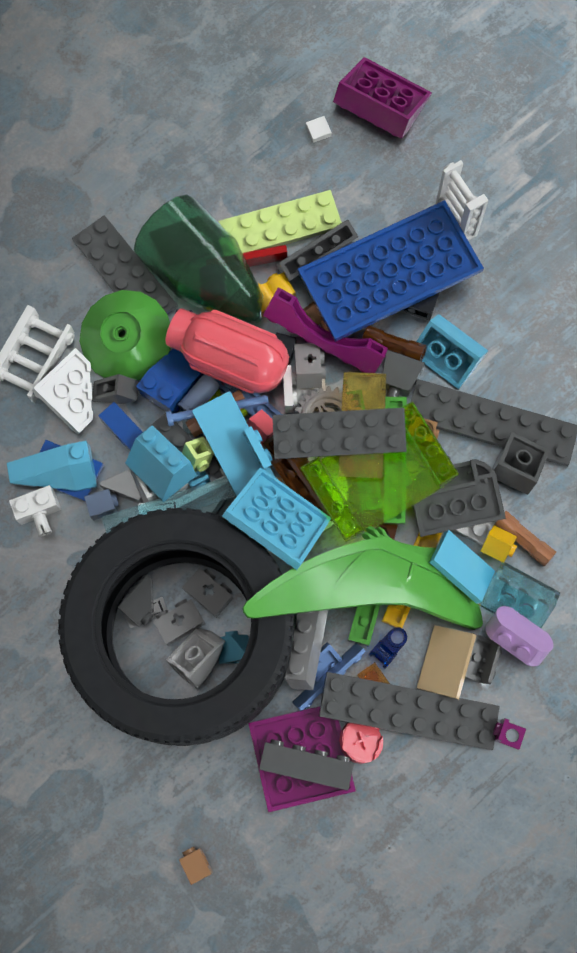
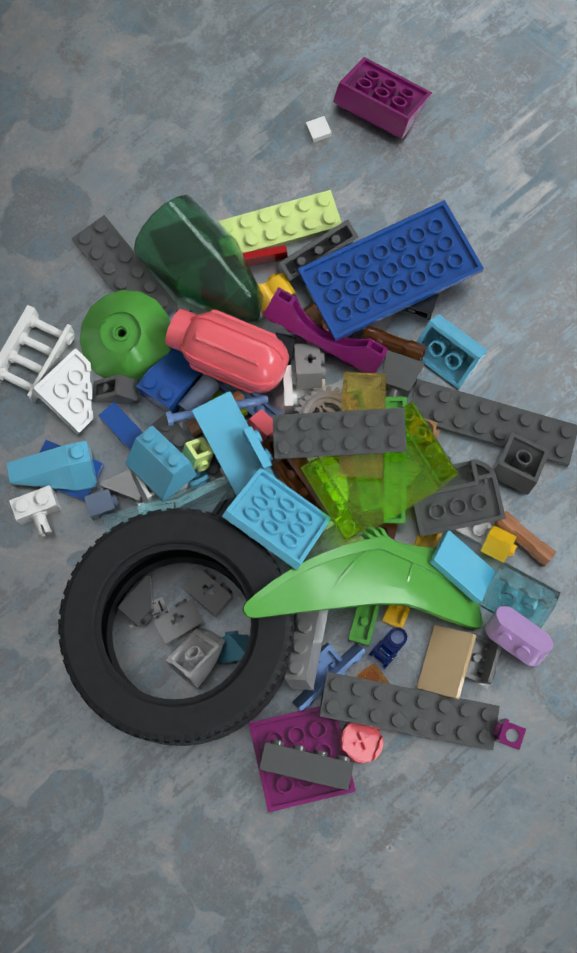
medium nougat brick [179,846,213,885] -> none
white fence [435,160,489,241] -> none

